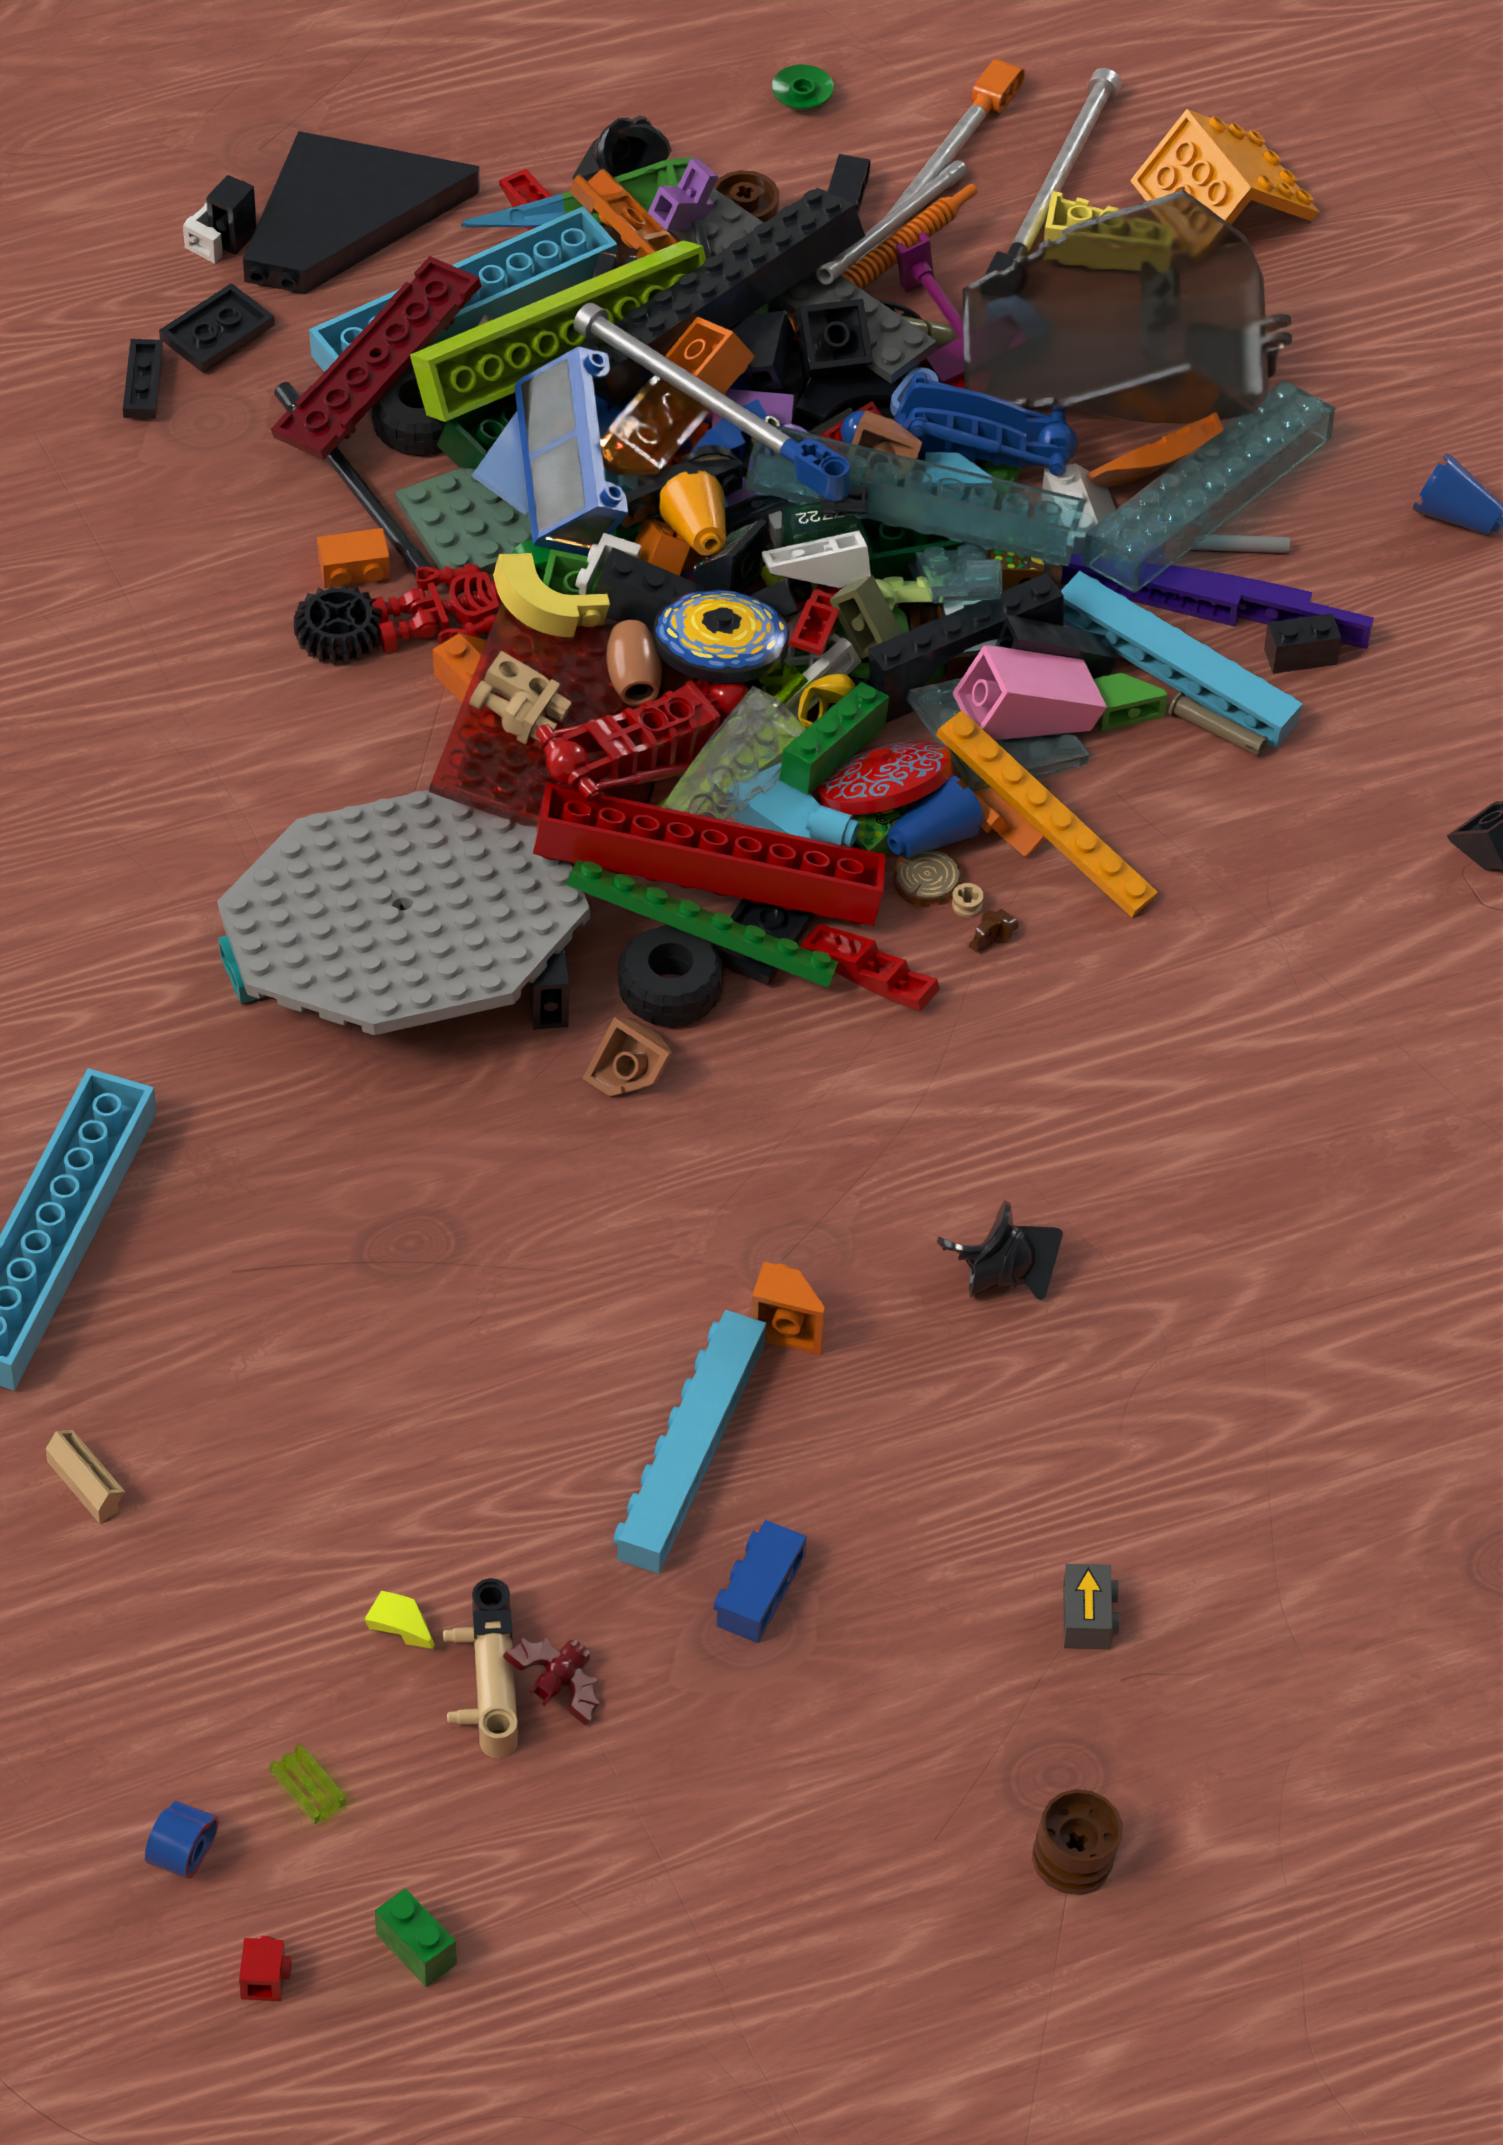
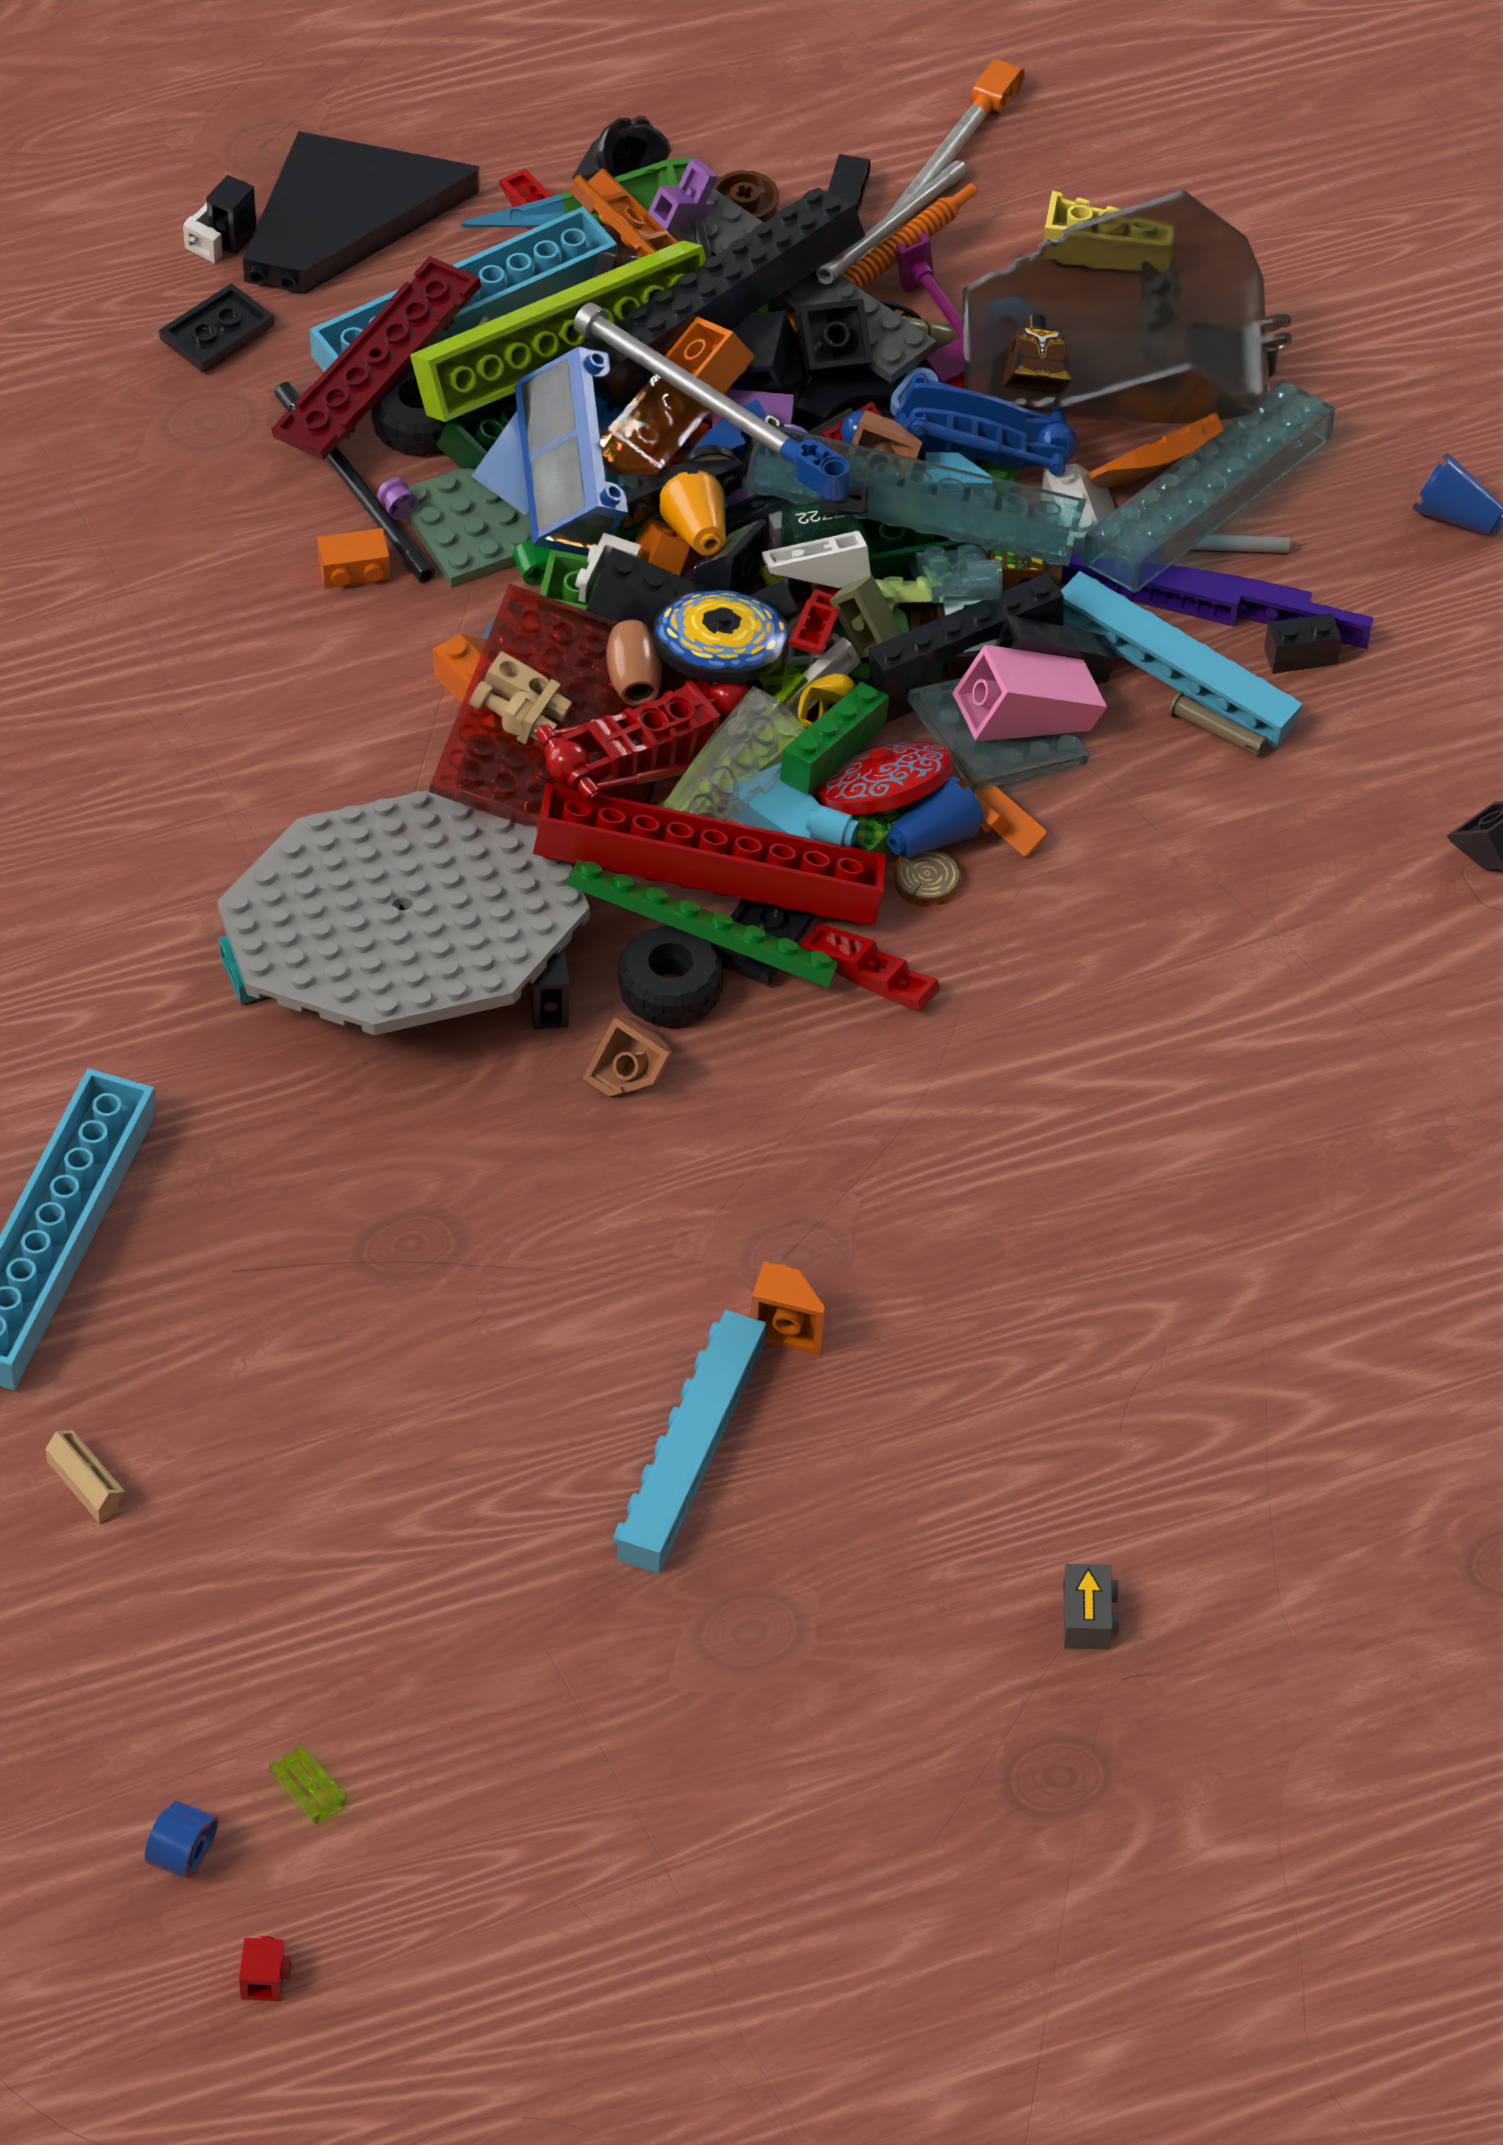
black plate [123,339,163,419] -> none
black gear [294,583,382,665] -> none
neon yellow slope [364,1591,435,1649] -> none
red piece [371,564,511,654] -> none
green brick [375,1888,457,1987] -> none
tan piece [443,1578,518,1759] -> none
light yellow arch [493,553,610,637] -> none
dark red animal [503,1638,600,1725] -> none
blue brick [713,1520,807,1643] -> none
green dish [772,64,834,110] -> none
light orange plate [936,710,1158,918] -> none
black helmet [937,1200,1063,1300] -> none
tan bush [952,883,983,918] -> none
reddish brown piece [969,909,1019,952] -> none
flat silver piece [979,68,1122,303] -> none
reddish brown wheel [1032,1789,1123,1895] -> none
bright green slope [1093,673,1167,731] -> none
light orange bracket [1130,109,1320,262] -> none
none -> medium lavender wheel [377,477,418,519]
none -> reddish brown torso [1003,314,1072,393]

